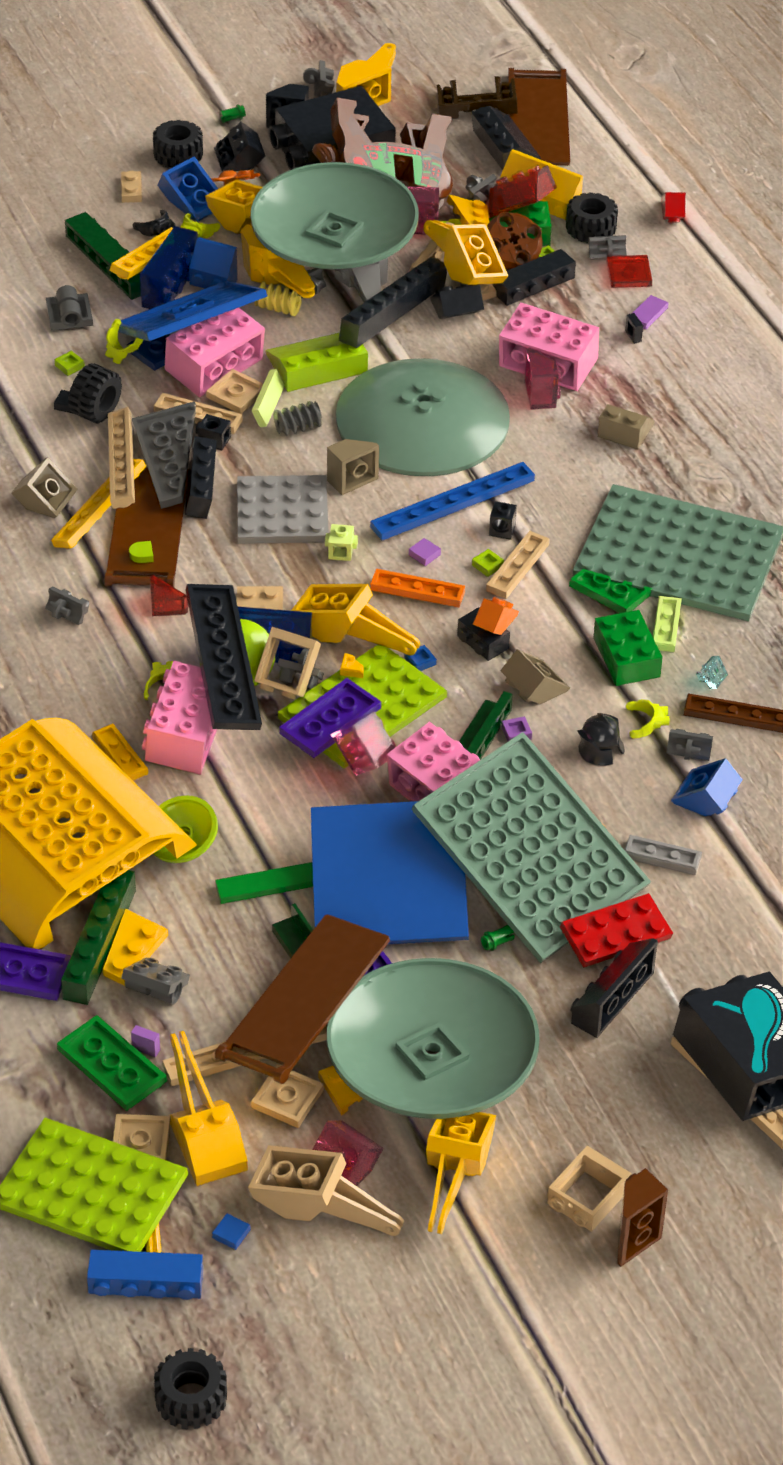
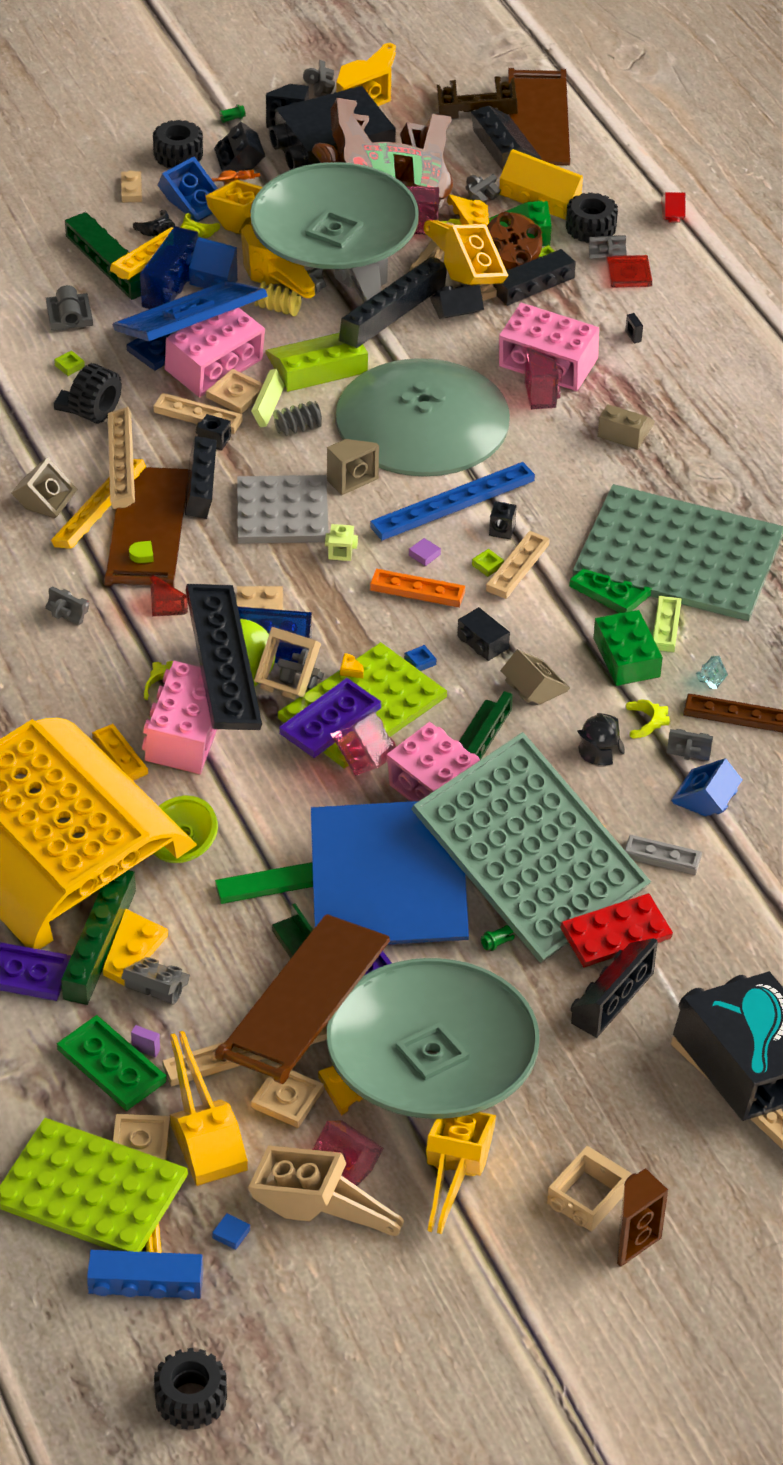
neon yellow helmet [105,319,143,364] -> none
dark grey wing [132,401,196,509] -> none
yellow slope [289,584,420,656] -> none
orange slope [473,597,519,635] -> none
clear red slope [488,165,557,218] -> none
medium lavender tile [502,716,532,741] -> none
medium lavender tile [633,295,669,330] -> none

